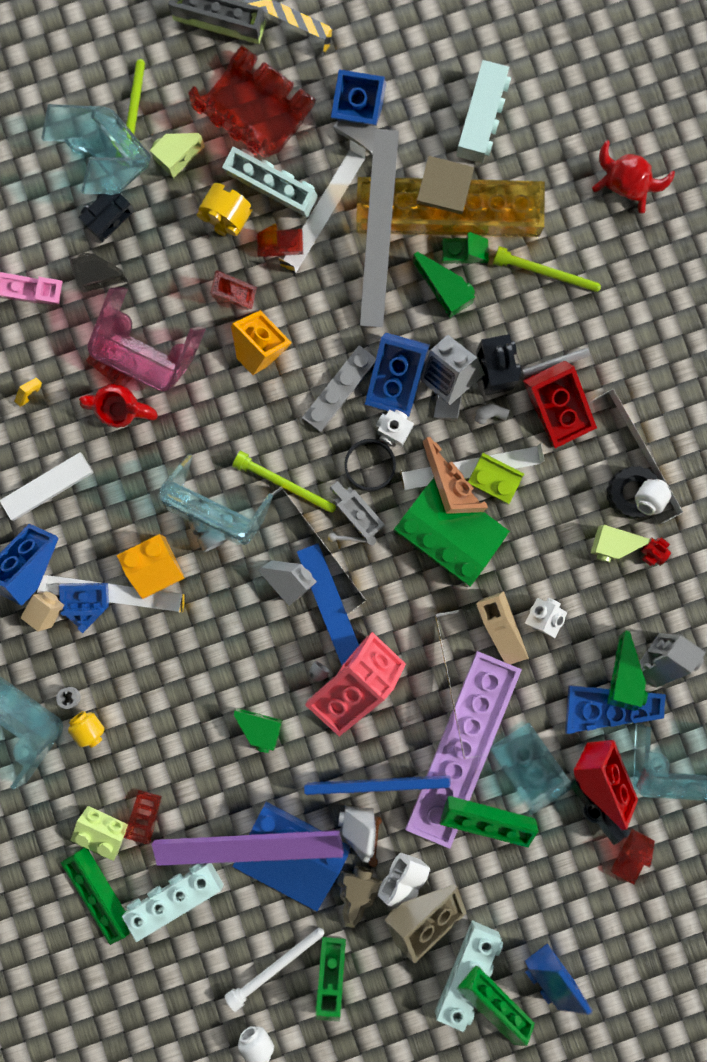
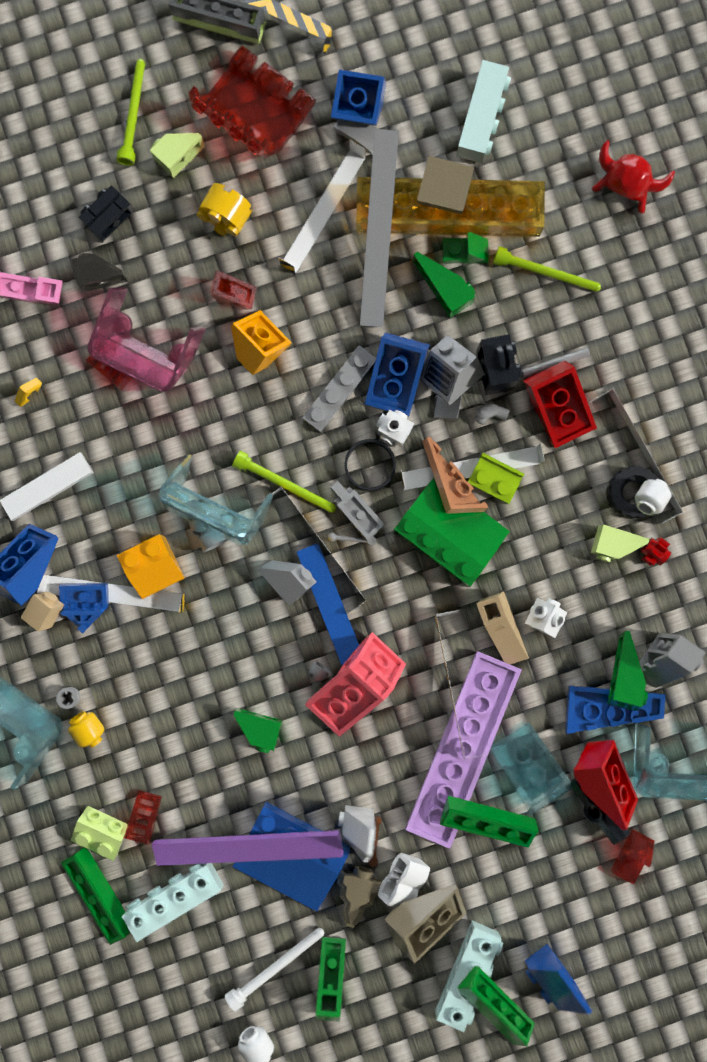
clear light blue windscreen [41,104,151,195] -> none
red piece [79,384,158,428] -> none
light aqua brick [222,147,318,217] -> none
clear red slope [257,223,304,257] -> none
blue tile [304,775,451,795] -> none

